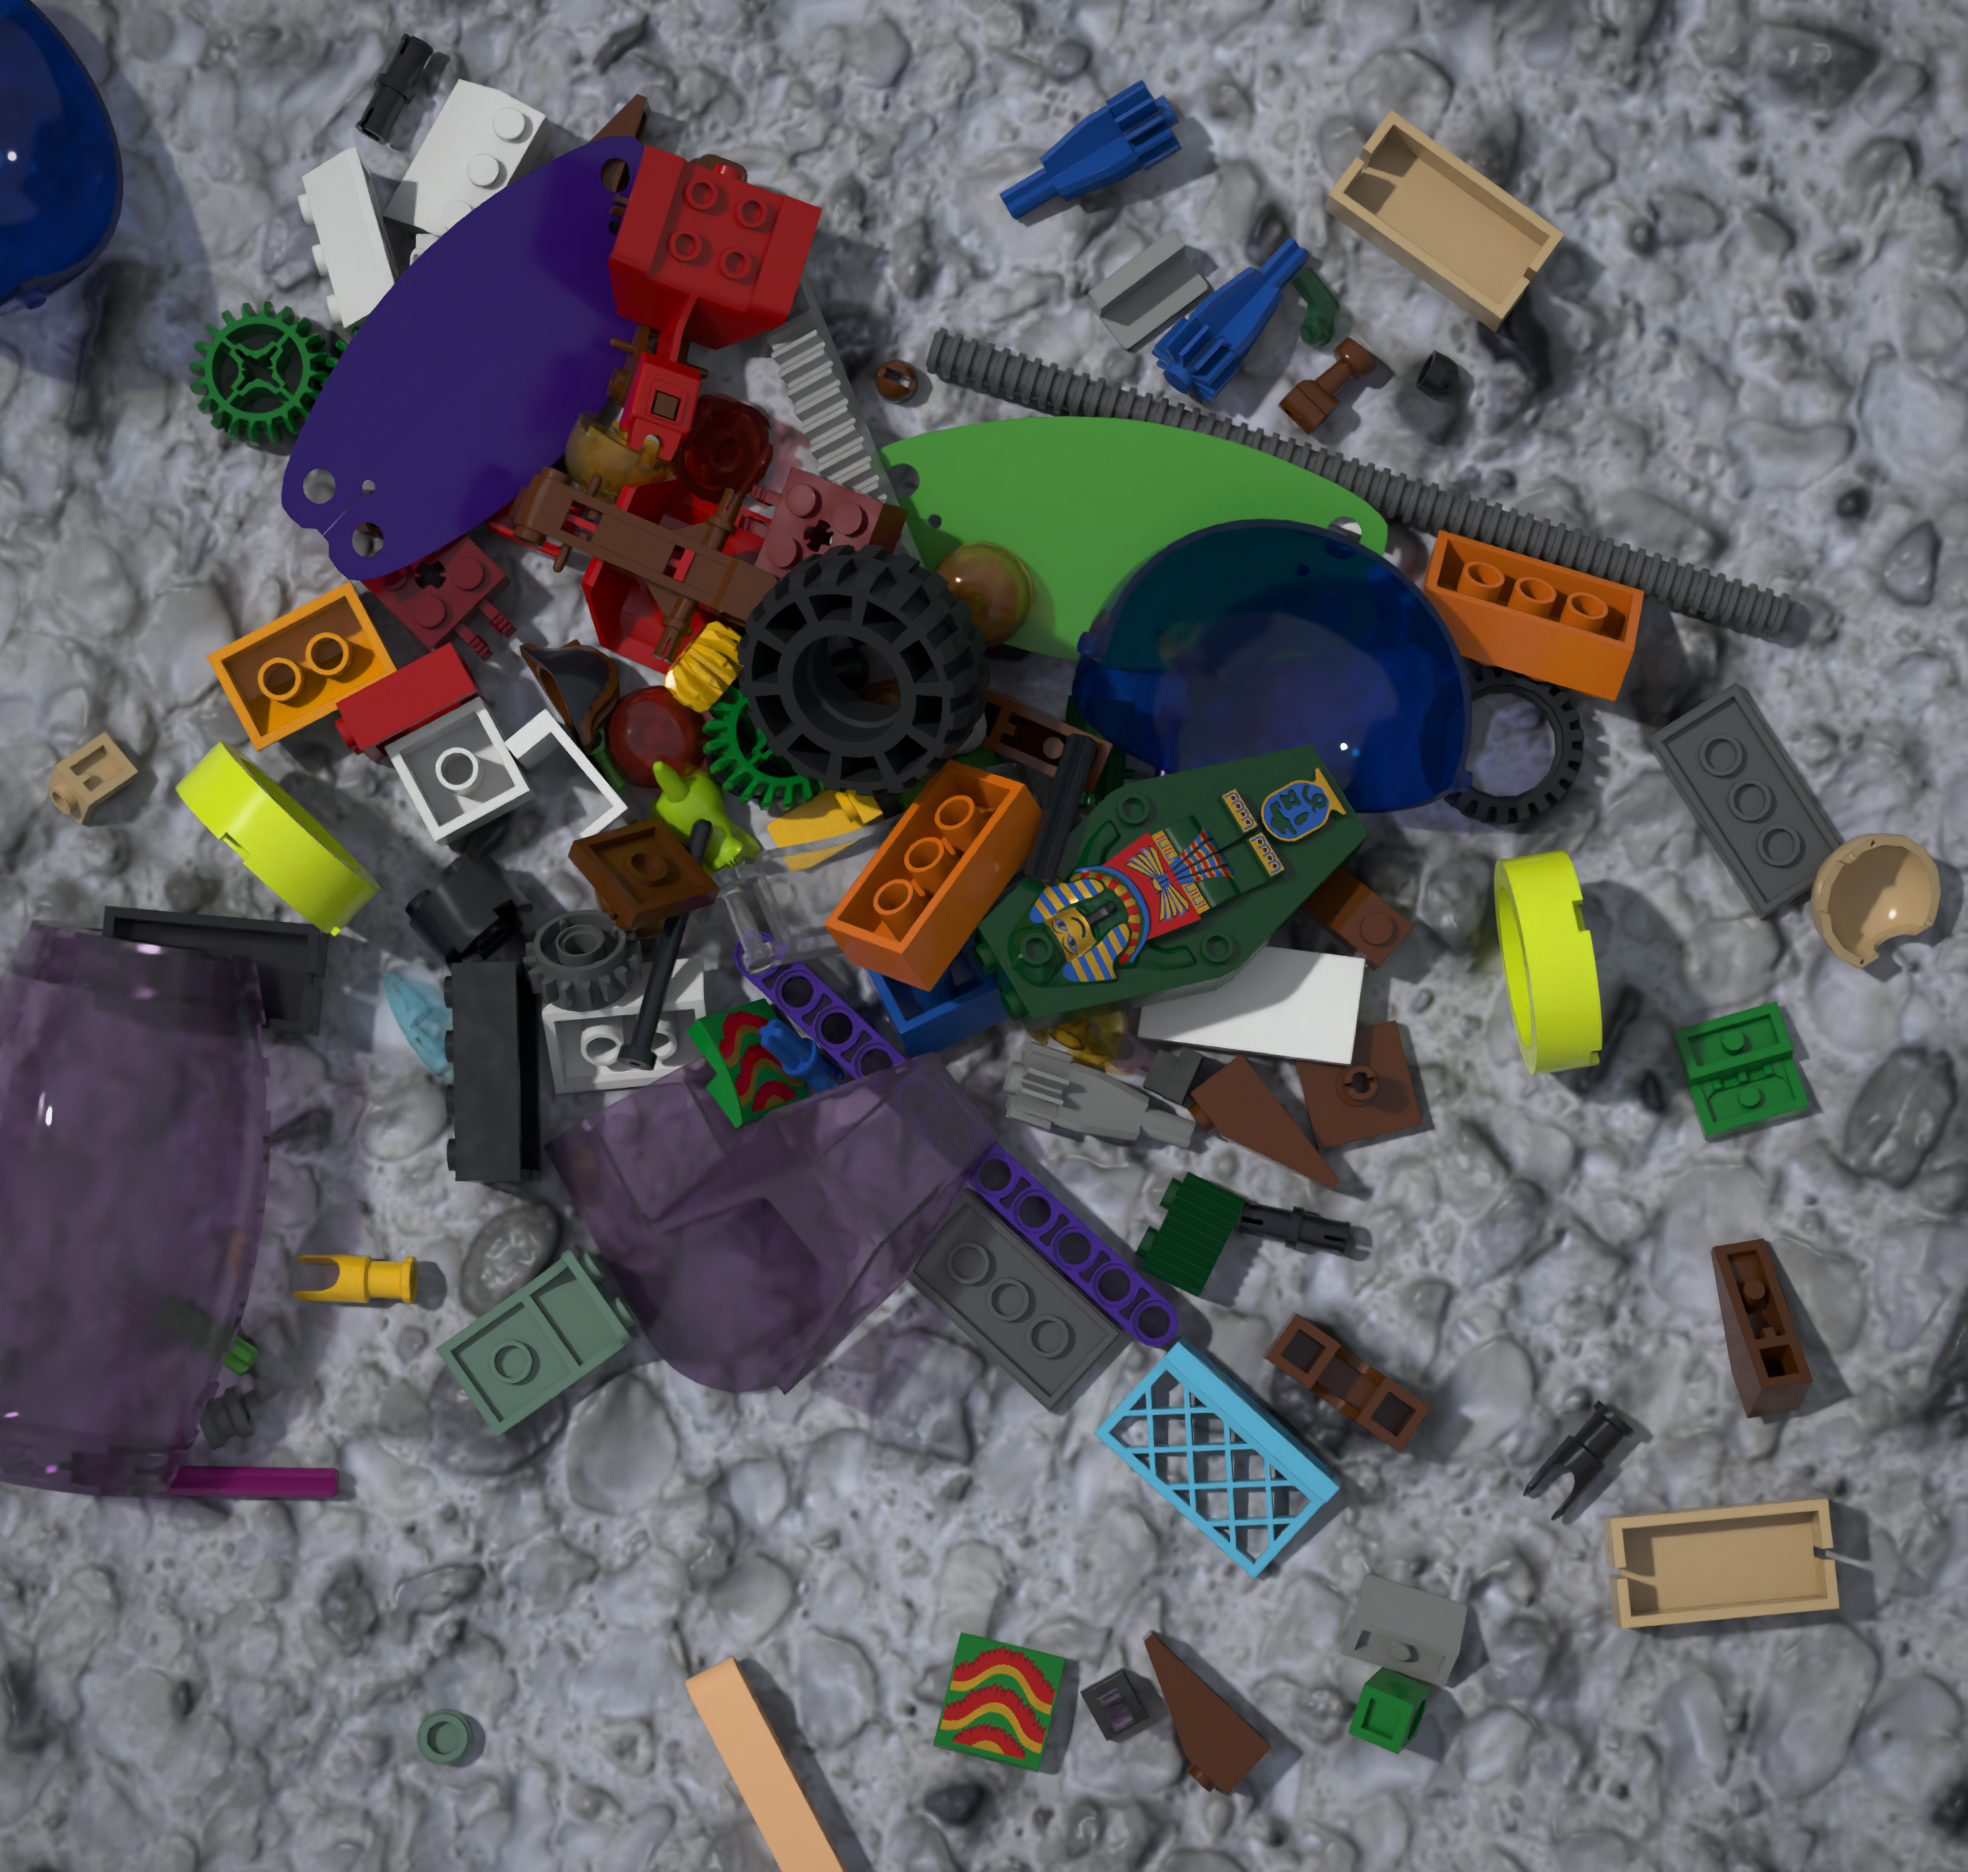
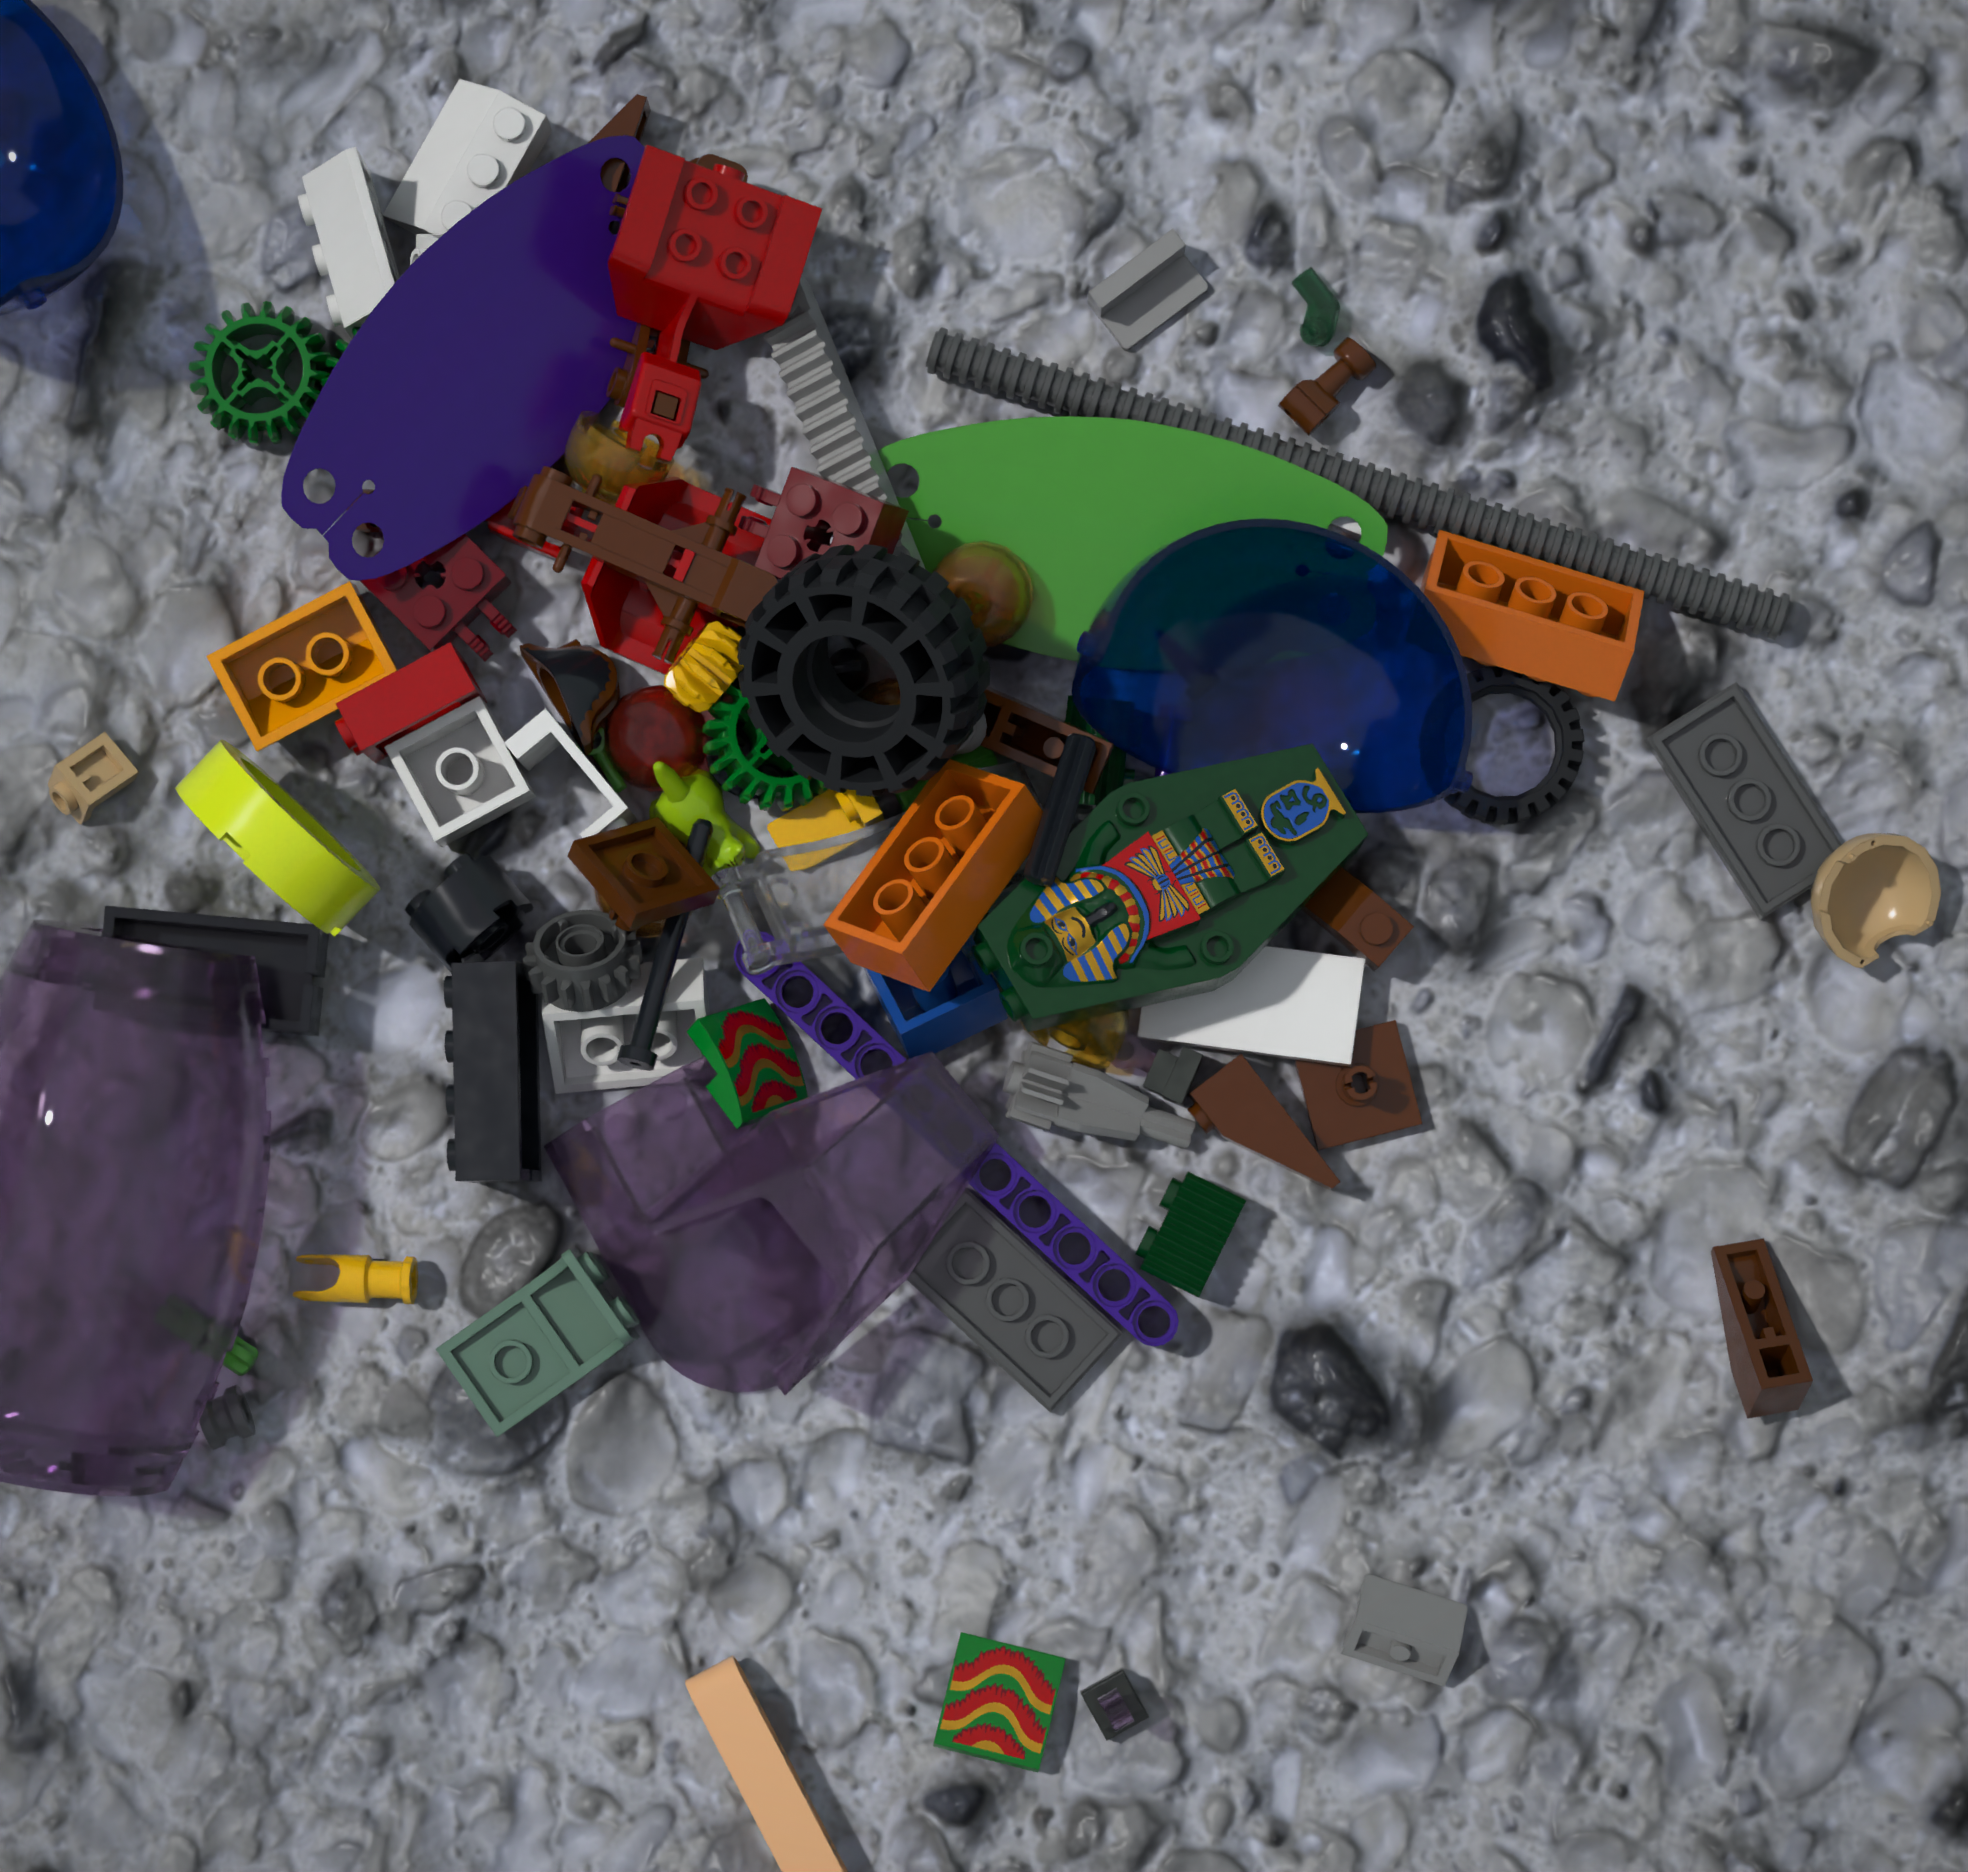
magenta axle [70,1464,339,1498] -> none
black pin [355,34,434,143] -> none
clear light blue slope [382,970,453,1078] -> none
sand green tile [417,1709,473,1765] -> none
clear red cylinder [667,393,774,504] -> none
blue axle [758,1019,844,1097] -> none
reddish brown hinge [876,359,918,404] -> none
blue piece [999,80,1182,220] -> none
medium azure fence [1094,1334,1342,1579] -> none
reddish brown slope [1143,1630,1271,1795] -> none
blue piece [1152,238,1310,403] -> none
black pin [1238,1199,1351,1256] -> none
reddish brown arch [1262,1313,1431,1452] -> none
tan piece [1324,110,1565,332] -> none
green brick [1348,1667,1432,1754] -> none
black hinge [1415,350,1461,398] -> none
neon yellow brick [1494,850,1602,1075] -> none
black piece [1523,1400,1635,1521] -> none
tan piece [1602,1496,1840,1629] -> none
green slope [1673,1001,1810,1141] -> none

